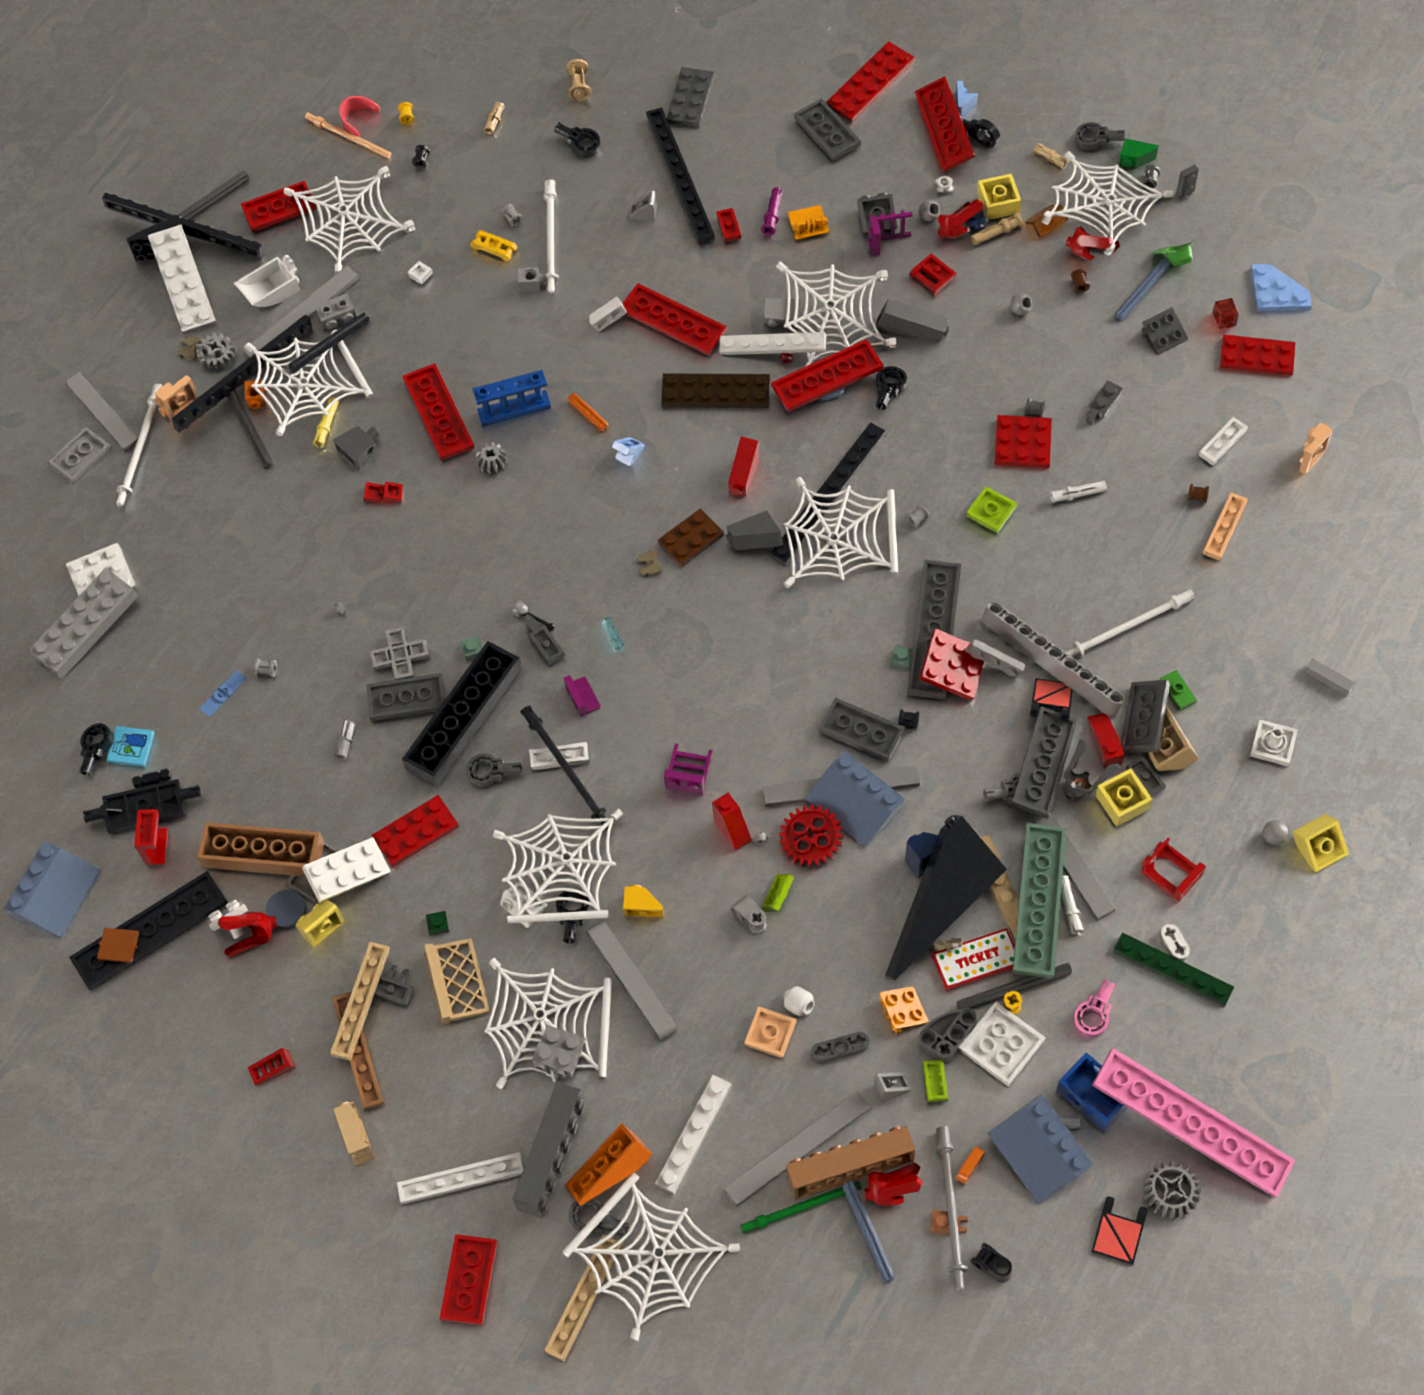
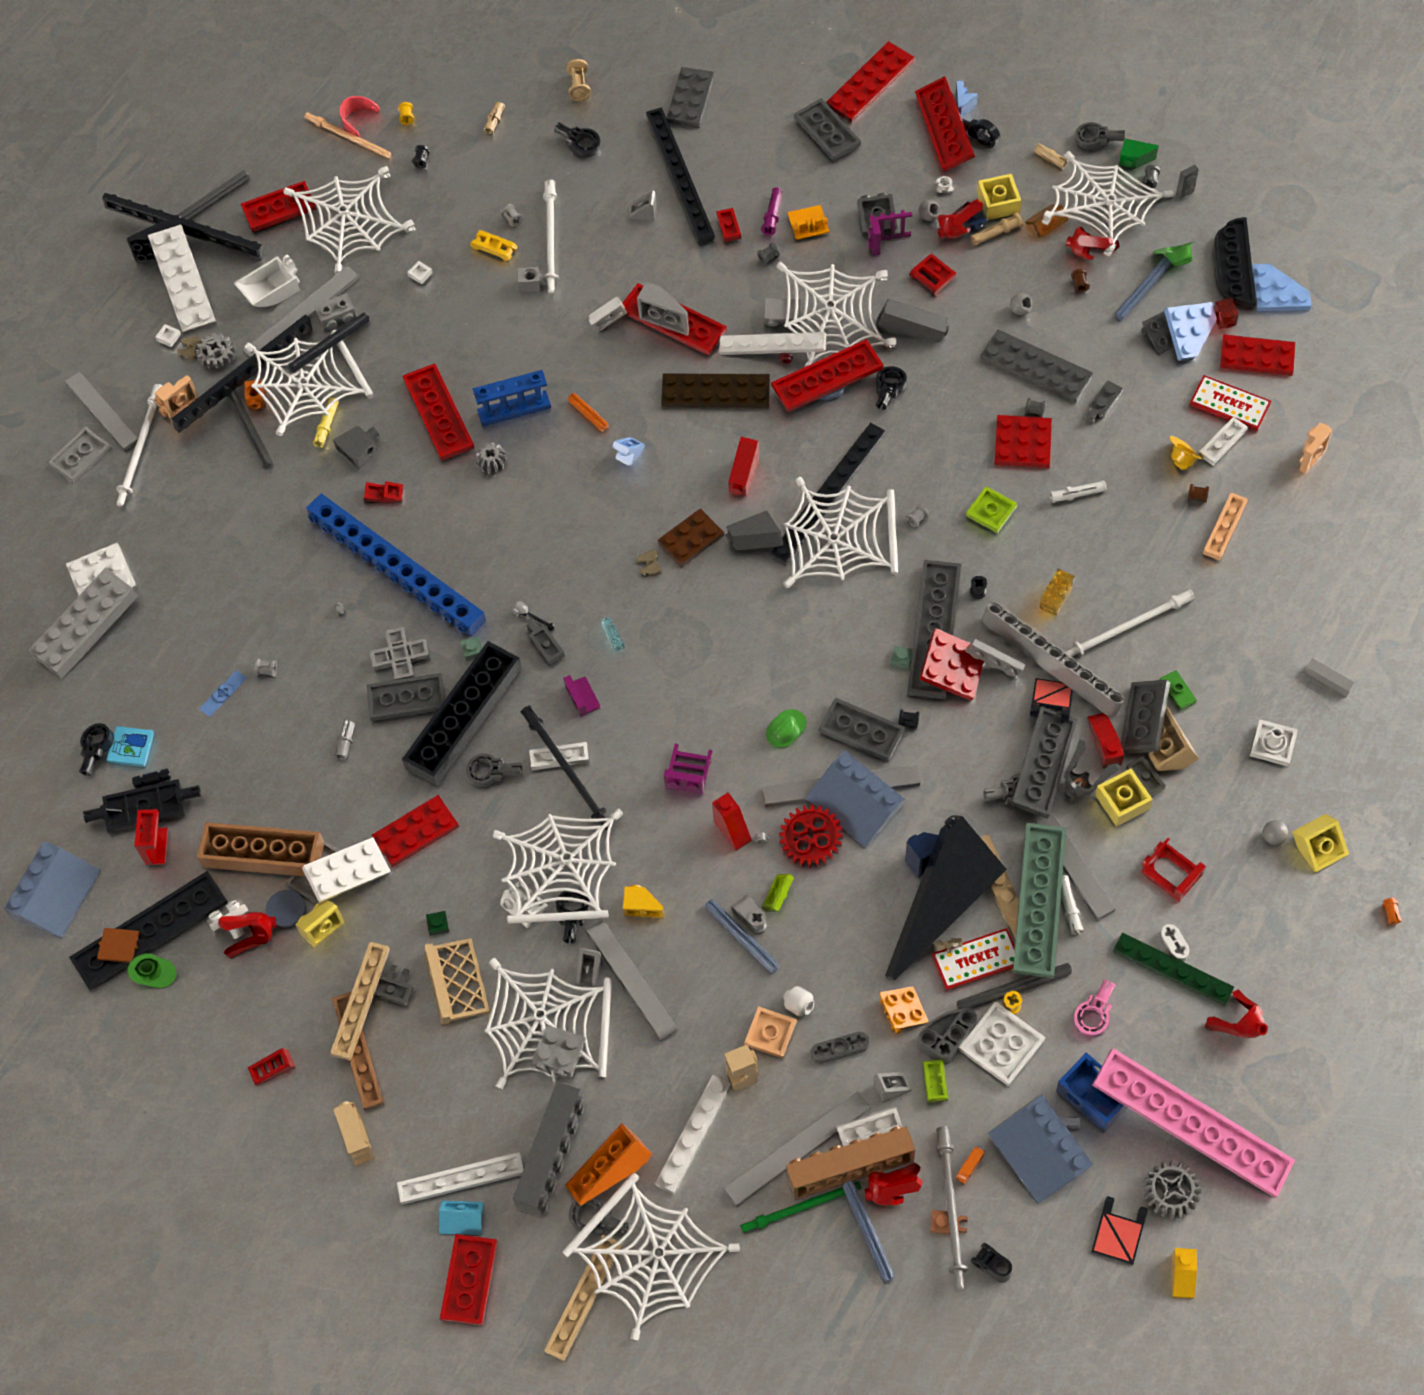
none -> bright green piece [127,953,176,988]
none -> white plate [155,324,181,347]
none -> blue brick [306,493,486,636]
none -> medium azure panel [439,1201,484,1235]
none -> light grey slope [575,948,603,988]
none -> light grey slope [637,282,689,336]
none -> sand blue axle [706,899,779,973]
none -> tan arch [724,1044,759,1092]
none -> dark grey bush [757,243,780,265]
none -> bright green piece [766,709,807,748]
none -> white plate [836,1106,902,1147]
none -> black bush [970,576,987,599]
none -> dark grey plate [980,329,1093,403]
none -> clear yellow brick [1039,569,1075,616]
none -> light blue plate [1164,302,1217,361]
none -> yellow piece [1169,436,1202,470]
none -> yellow slope [1172,1248,1197,1299]
none -> tile [1189,375,1272,432]
none -> red piece [1205,989,1268,1038]
none -> black plate [1213,217,1256,307]
none -> orange pin [1382,898,1402,925]

